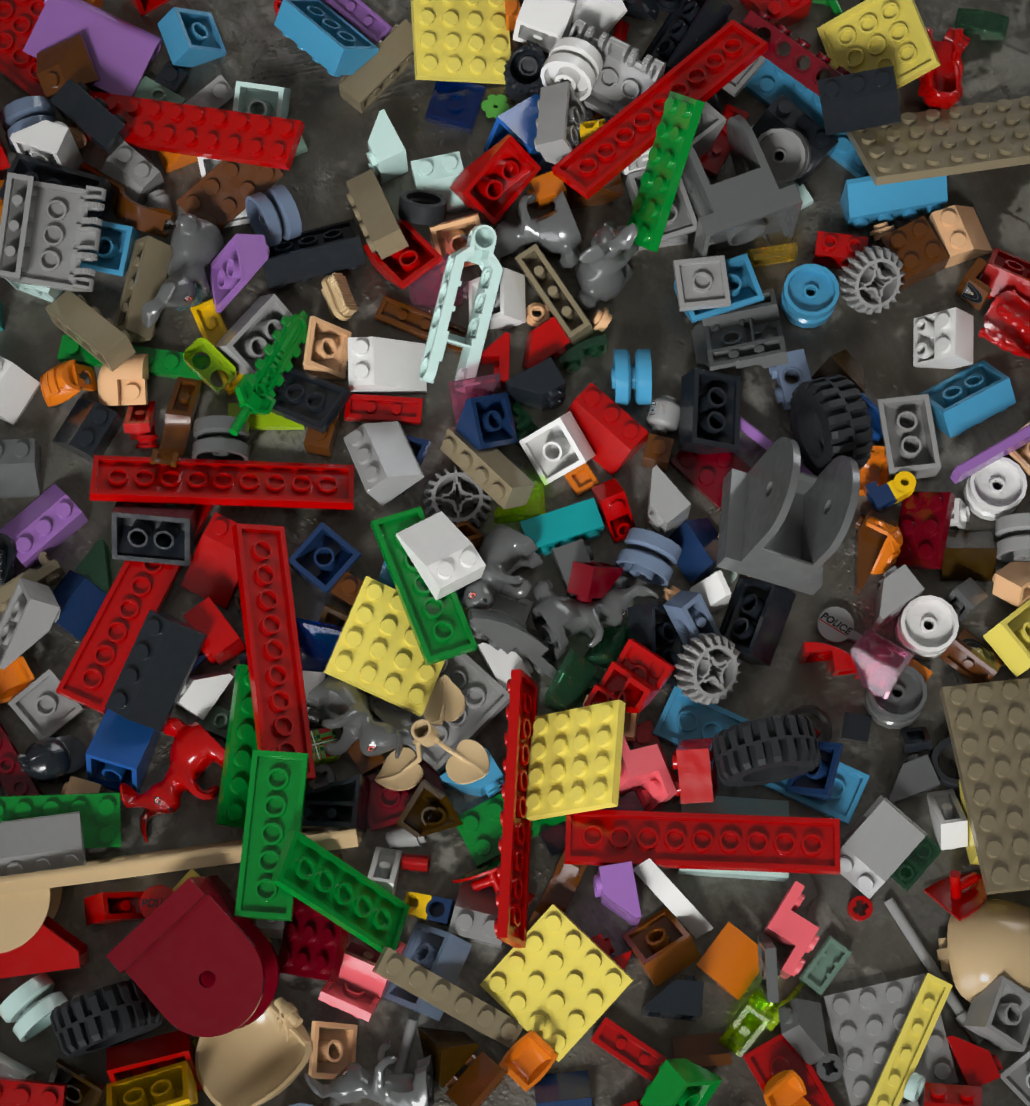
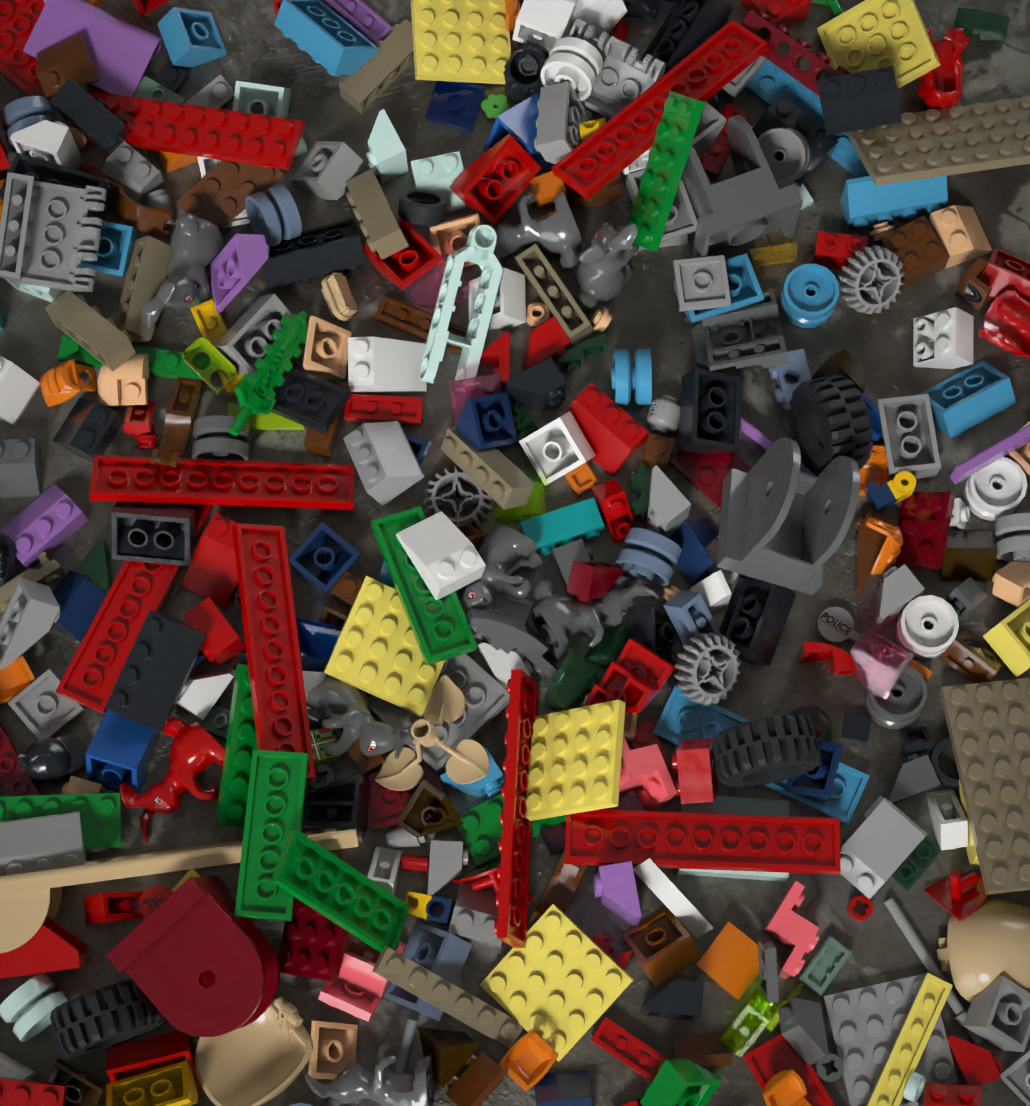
none -> light grey slope [291,141,363,200]
none -> light grey slope [428,840,469,896]
none -> clear green slope [629,463,649,523]

